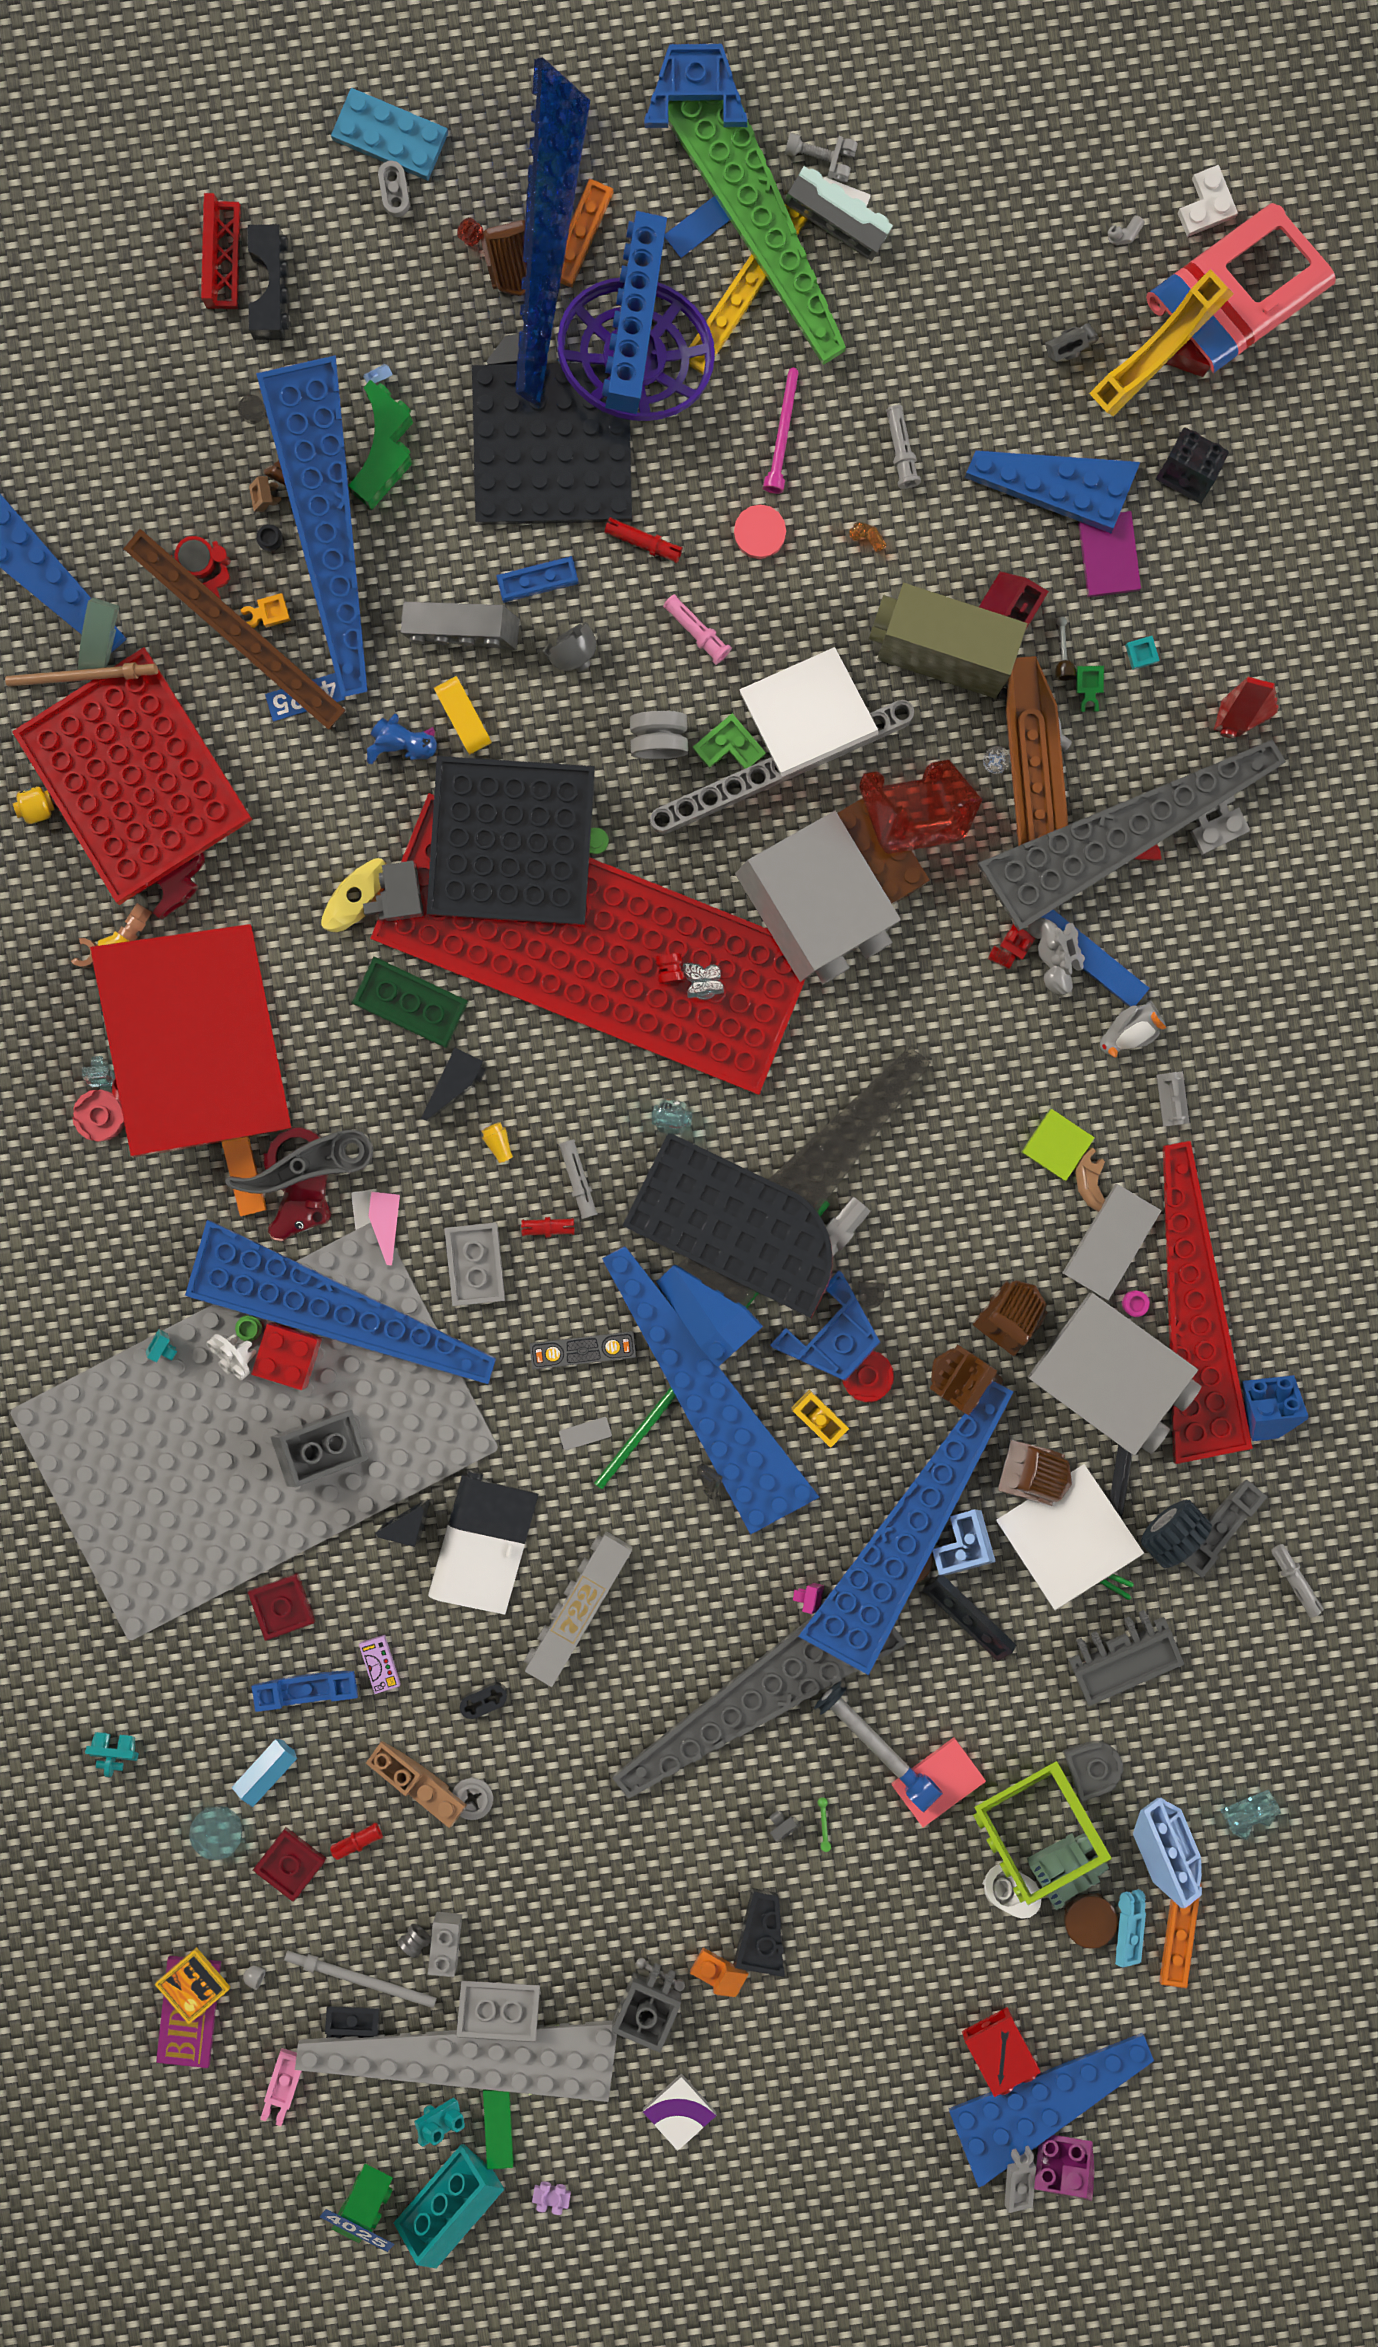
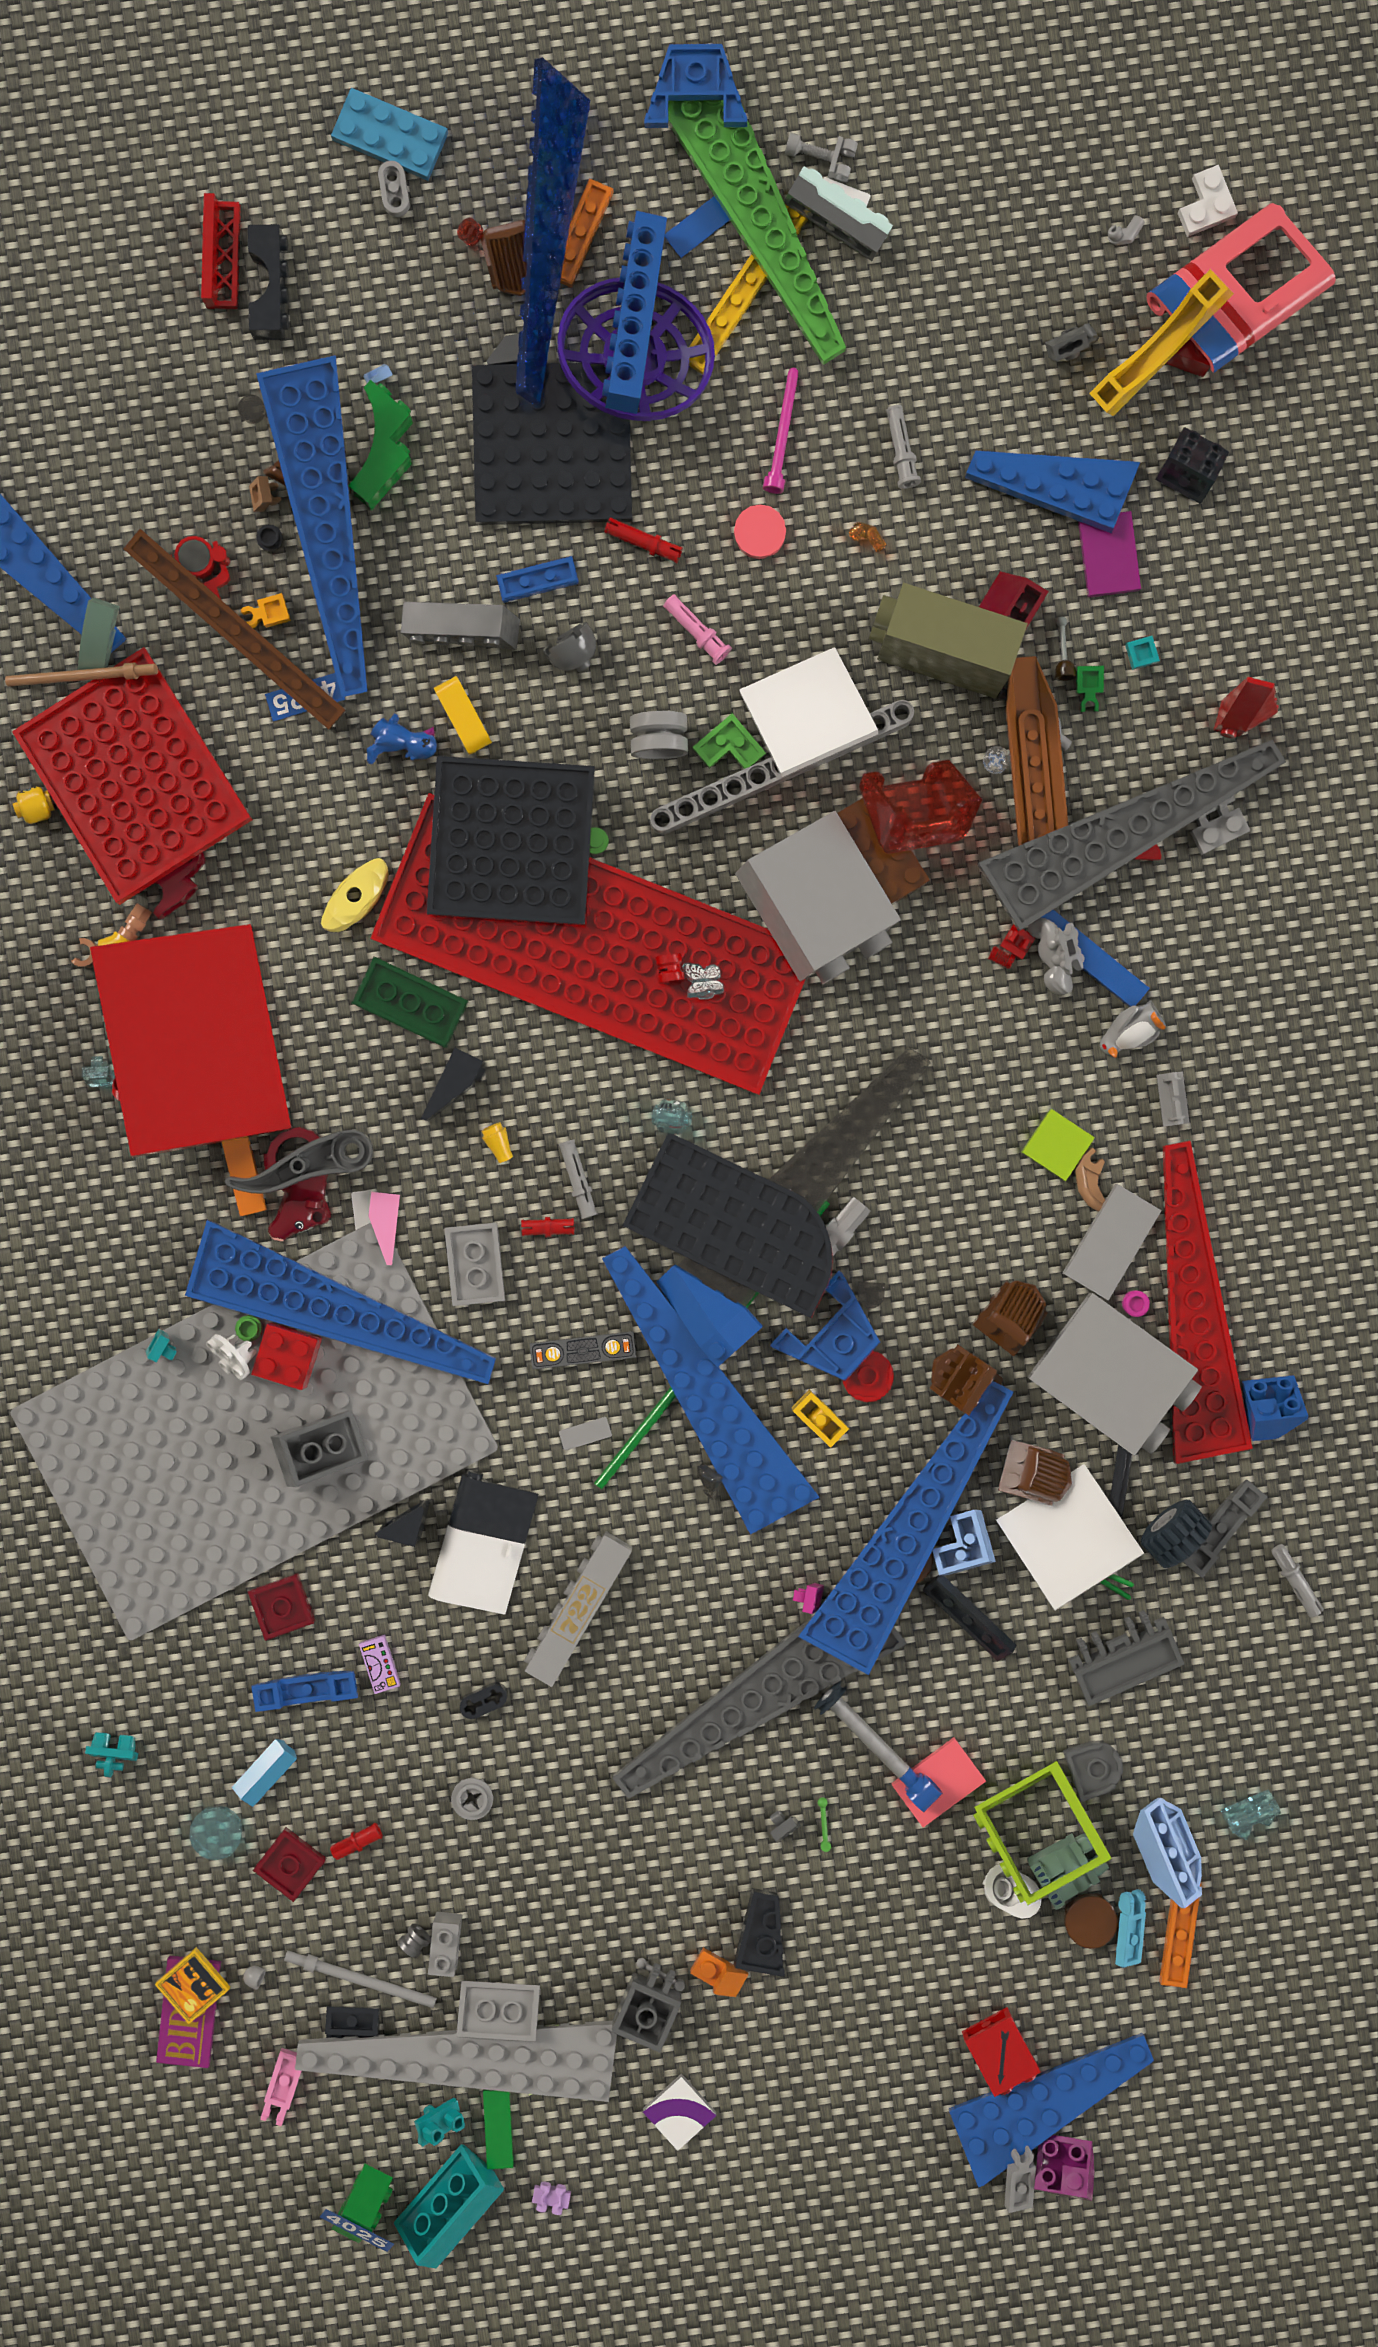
coral tile [73,1090,125,1142] -> none
dark grey hinge [363,861,424,921] -> none
medium nougat slope [366,1741,467,1828] -> none

